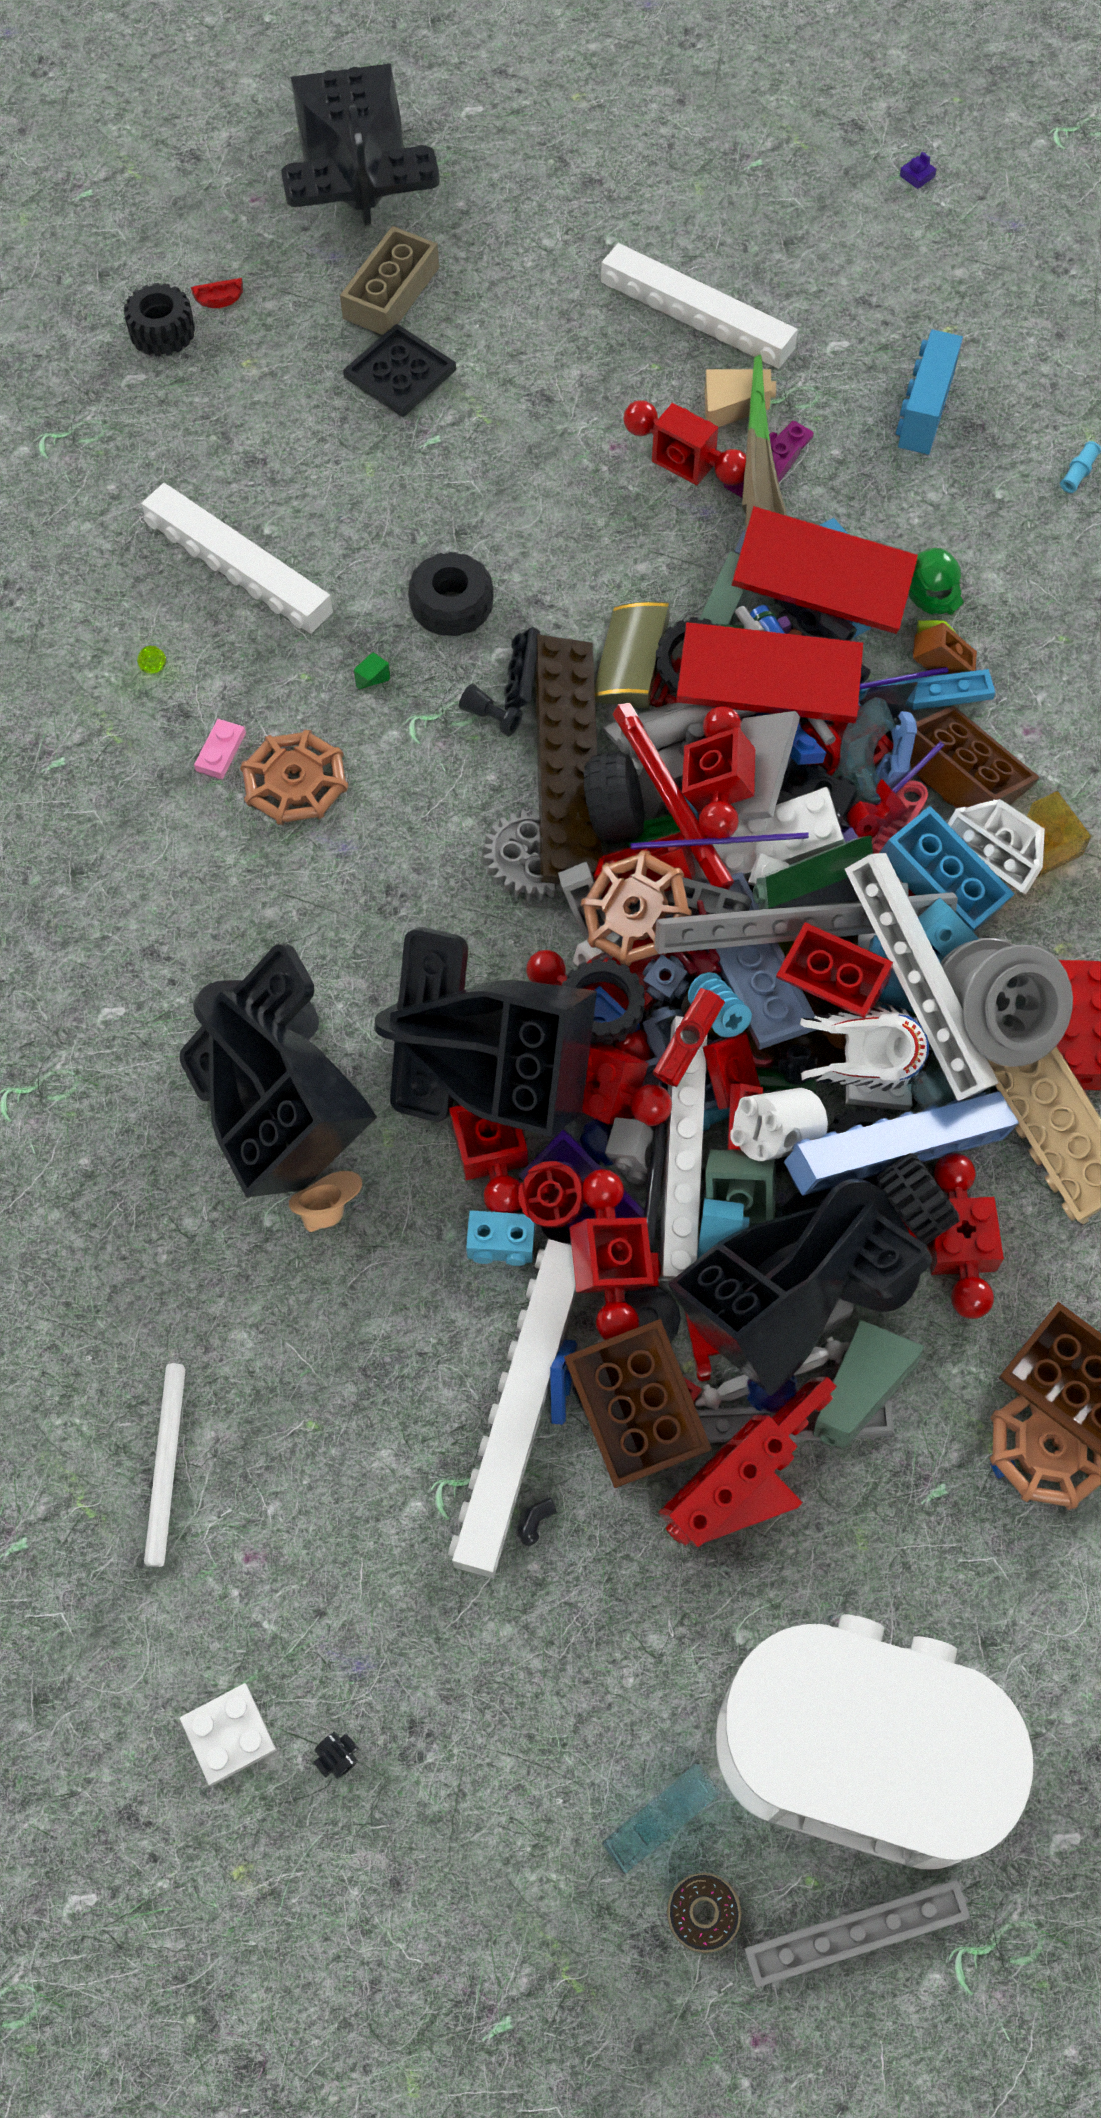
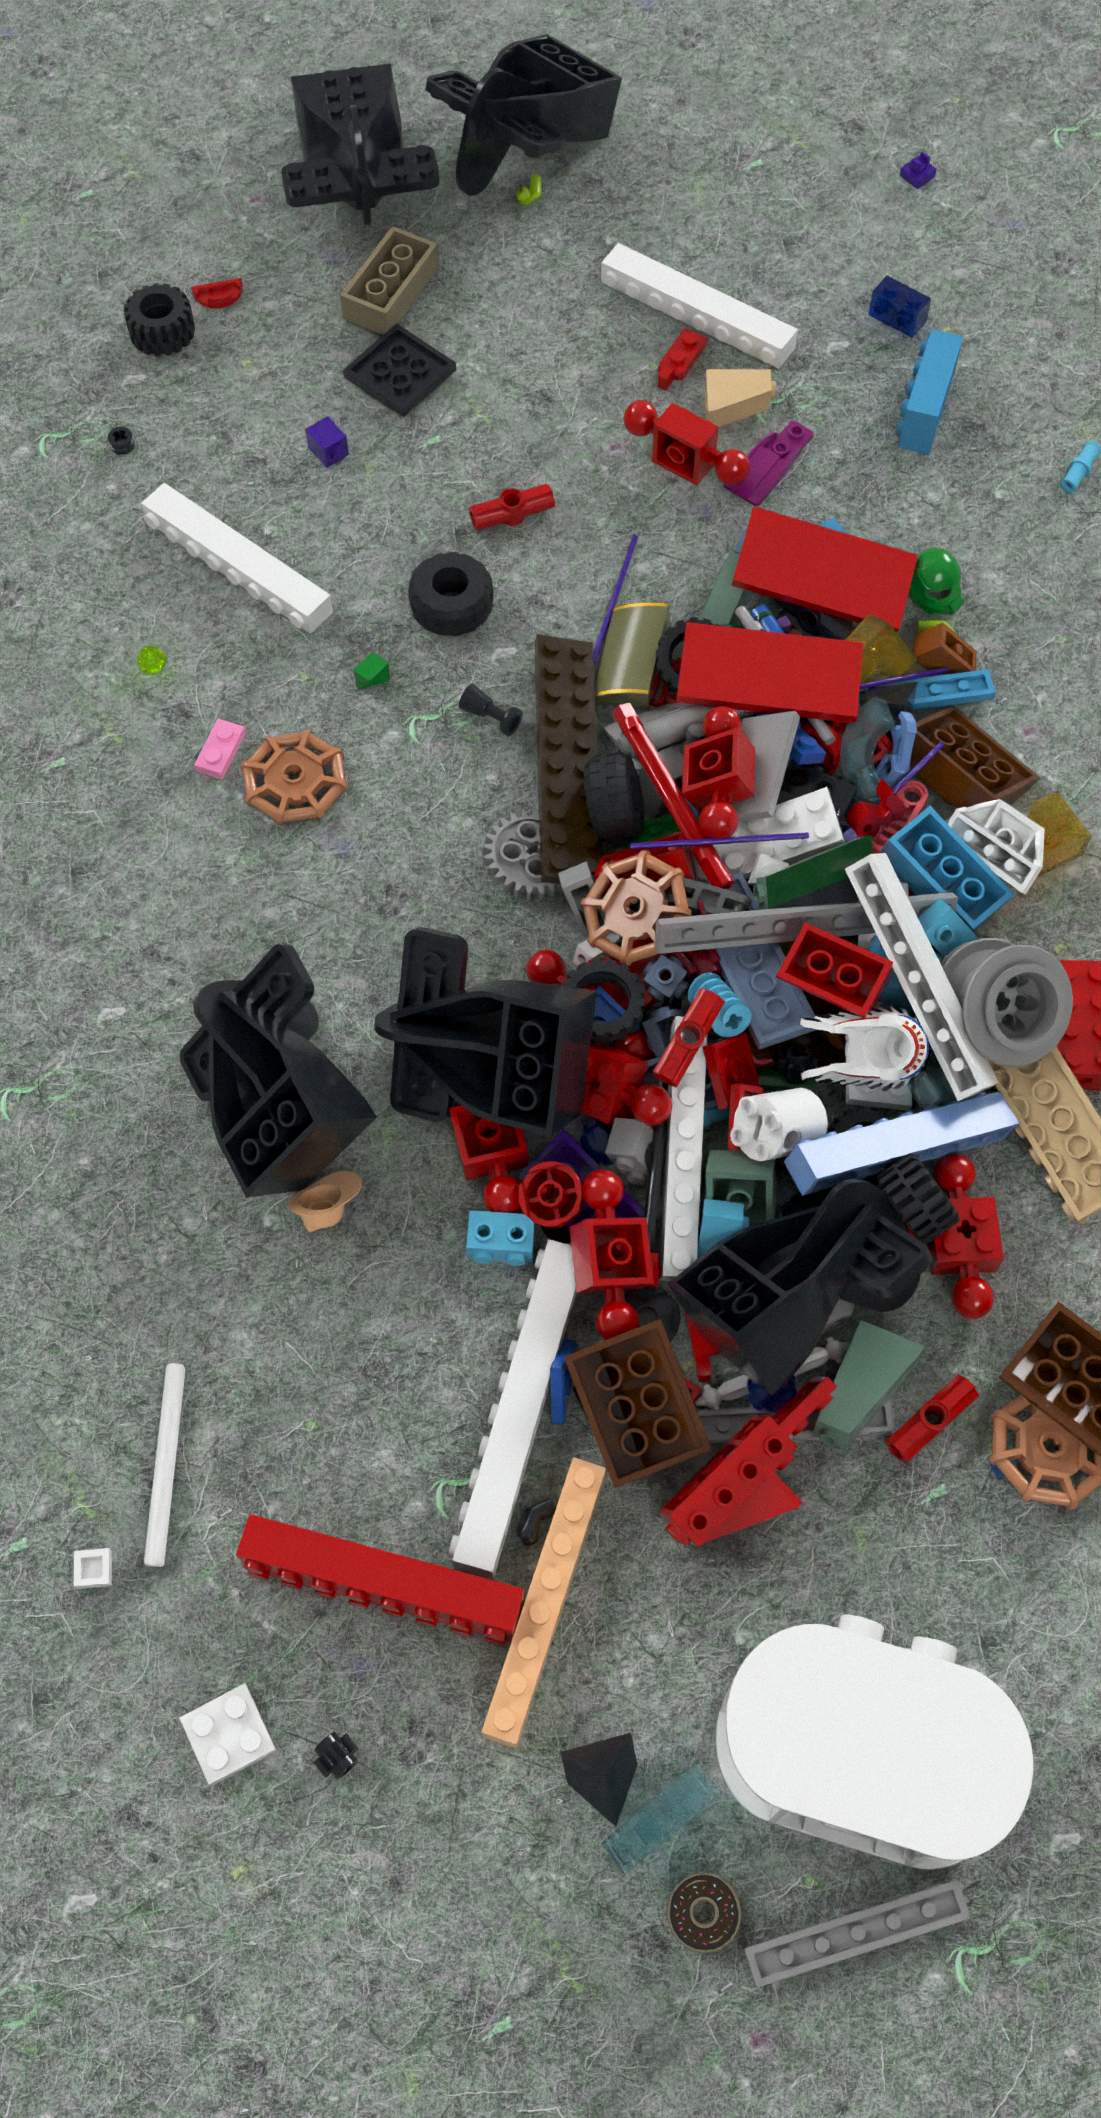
black tile [504,627,540,710] -> none
dark tan plate [742,354,788,529] -> none
none -> white plate [74,1548,112,1589]
none -> black bush [108,427,134,455]
none -> red brick [236,1514,525,1646]
none -> dark purple brick [305,416,349,468]
none -> black brick [425,34,622,196]
none -> red piece [469,484,555,531]
none -> light nougat brick [481,1457,606,1749]
none -> lime arm [516,174,542,205]
none -> black slope [560,1733,638,1827]
none -> dark purple axle [593,535,638,664]
none -> red hinge [657,328,708,391]
none -> clear yellow brick [846,614,917,684]
none -> clear blue brick [868,275,932,338]
none -> red piece [885,1374,979,1464]

